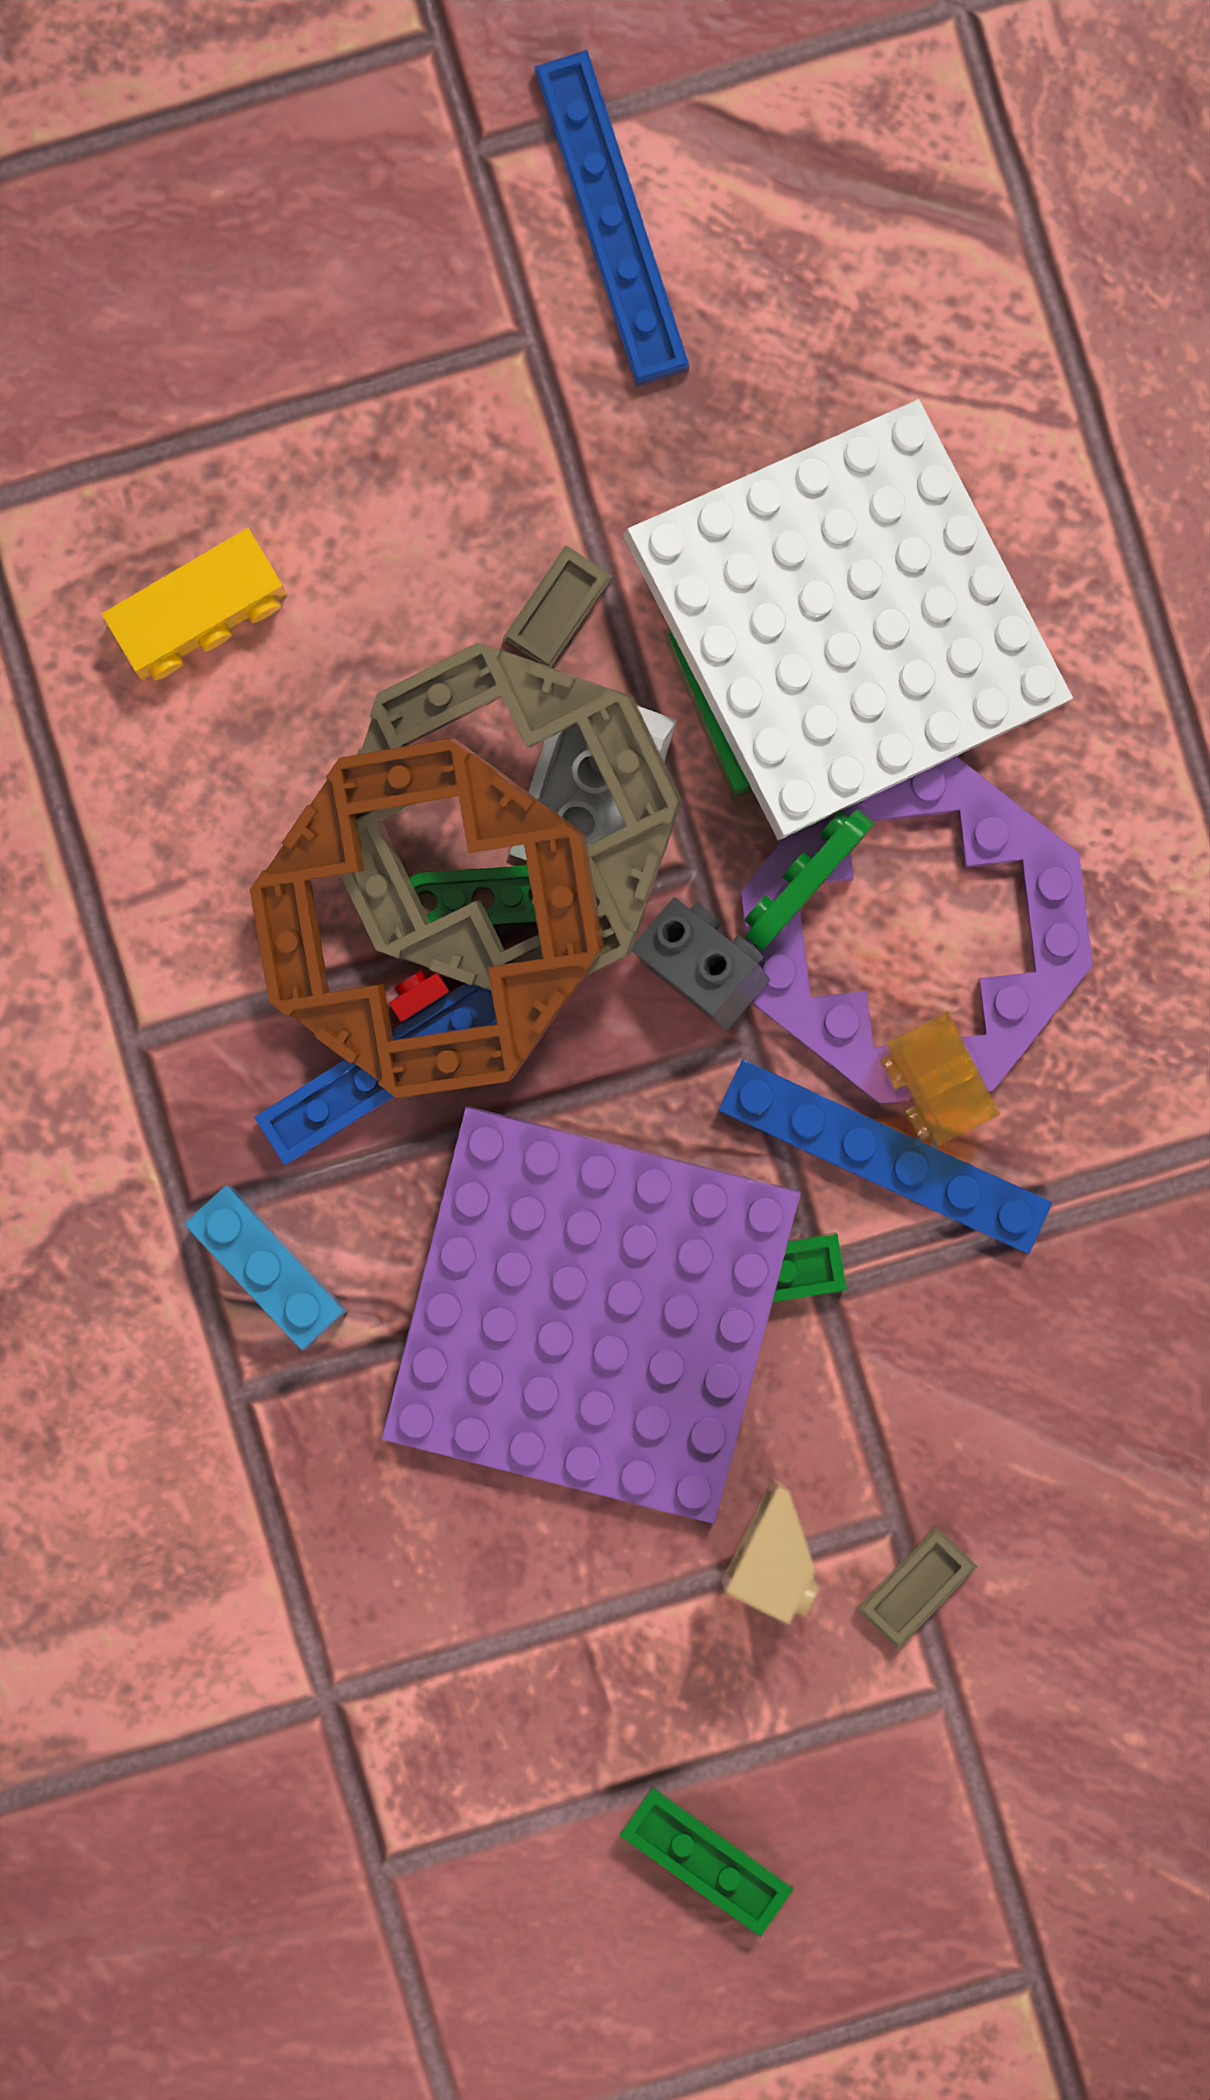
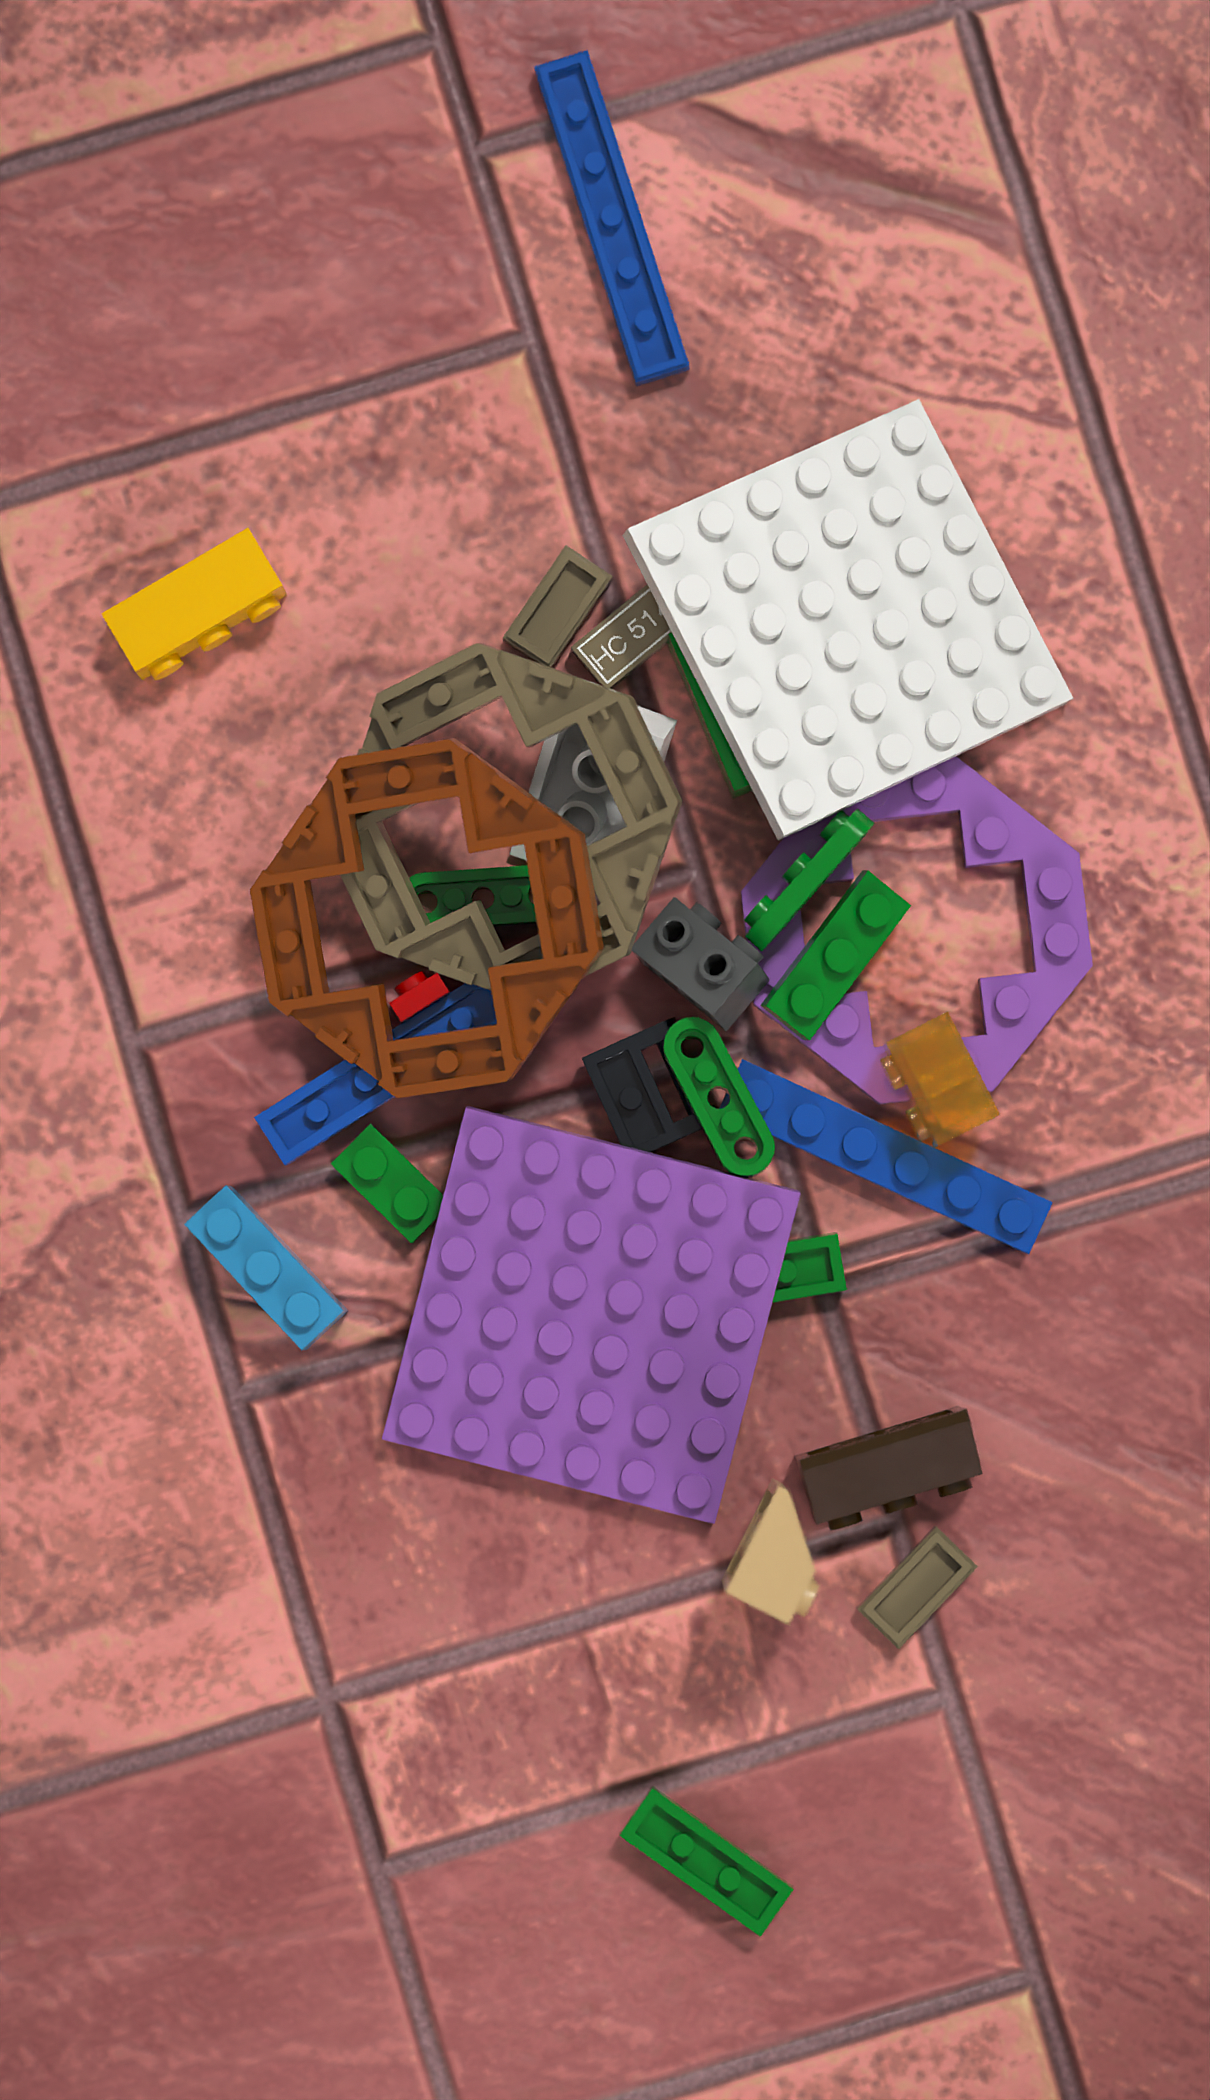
none -> green plate [331,1123,443,1244]
none -> dark tan tile [571,585,671,689]
none -> black plate [582,1017,716,1153]
none -> green plate [663,1017,775,1178]
none -> green plate [760,870,911,1041]
none -> dark brown slope [795,1406,982,1531]

